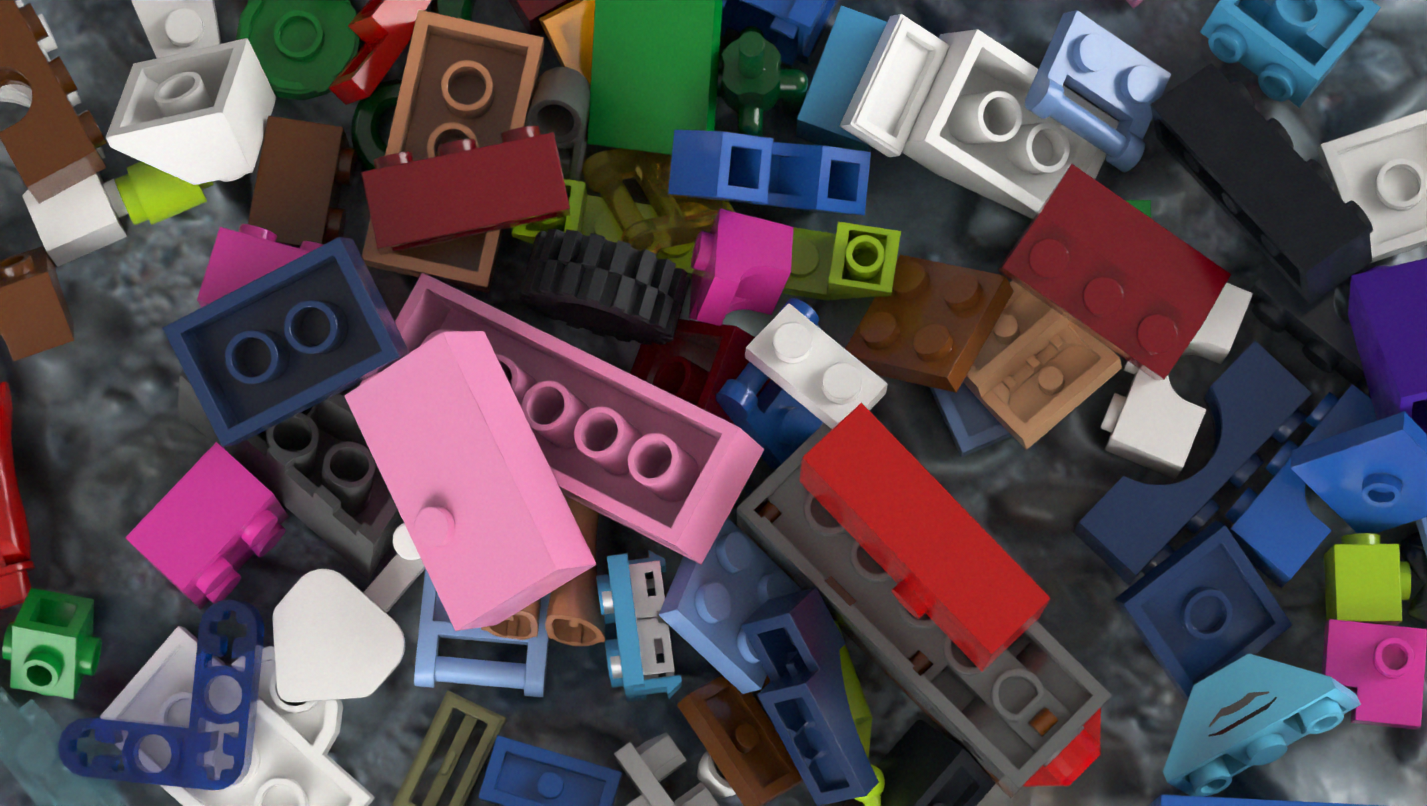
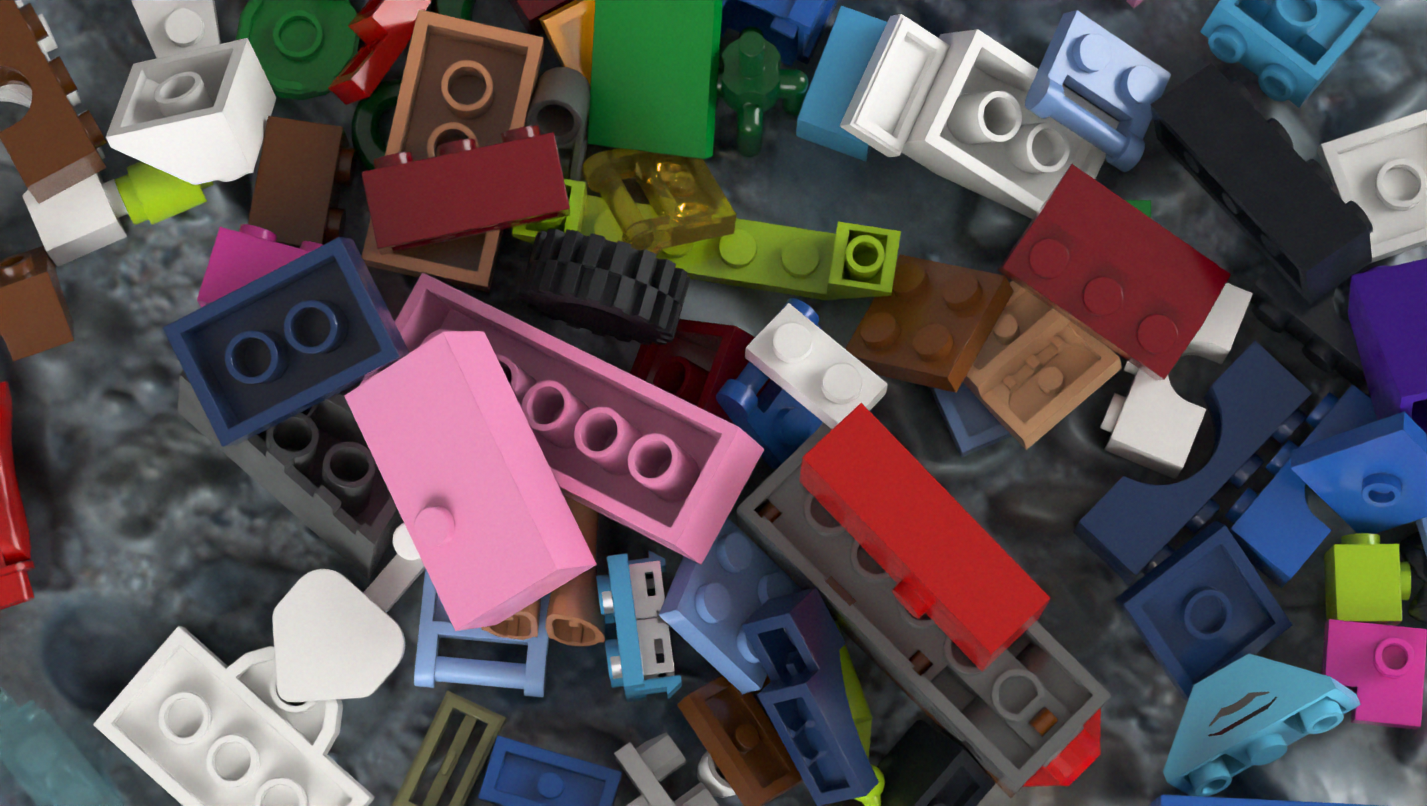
green brick [2,588,102,699] -> none
clear blue beam [58,599,264,790] -> none
dark pink brick [125,442,289,610] -> none
blue arch [668,129,871,215] -> none
dark pink brick [689,209,793,326] -> none

